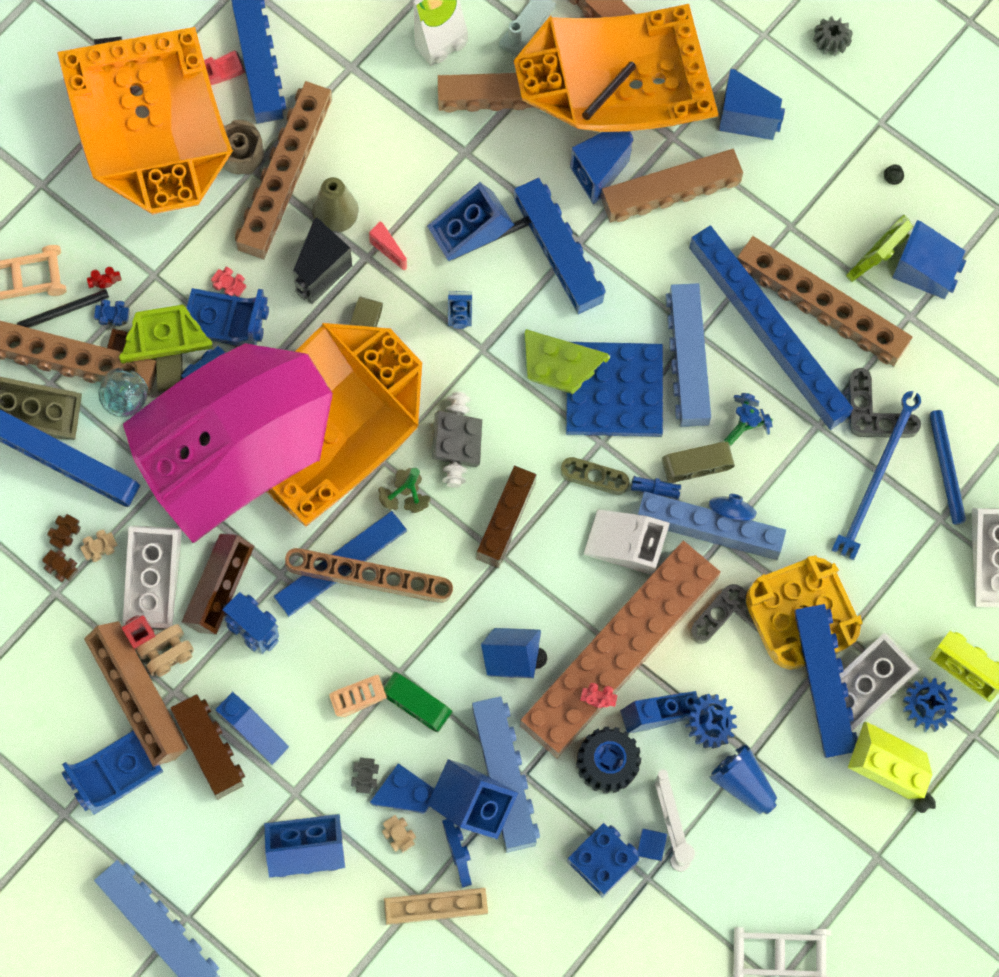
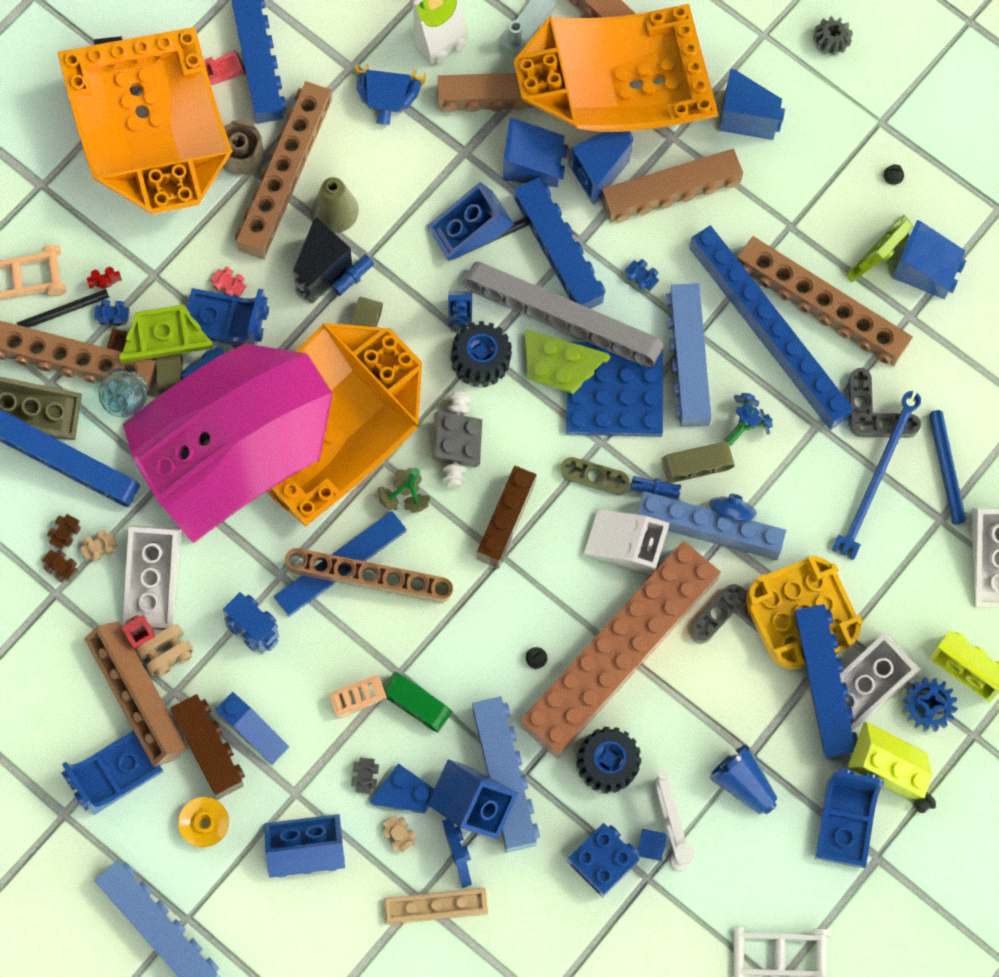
reddish brown brick [181,534,255,635] -> none
coral slope [369,221,407,270] -> none
blue slope [481,628,541,679] -> none
coral piece [580,683,618,708] -> none
bar [582,61,636,120] -> none
blue slope [620,691,698,734] -> none
blue gear [684,694,737,749] -> none
none -> yellow dish [178,797,229,848]
none -> blue pin [331,254,374,296]
none -> blue torso [355,64,426,125]
none -> black wheel [451,321,512,387]
none -> light grey beam [463,262,664,367]
none -> blue slope [503,118,568,188]
none -> blue piece [625,259,659,291]
none -> blue bracket [815,768,884,869]

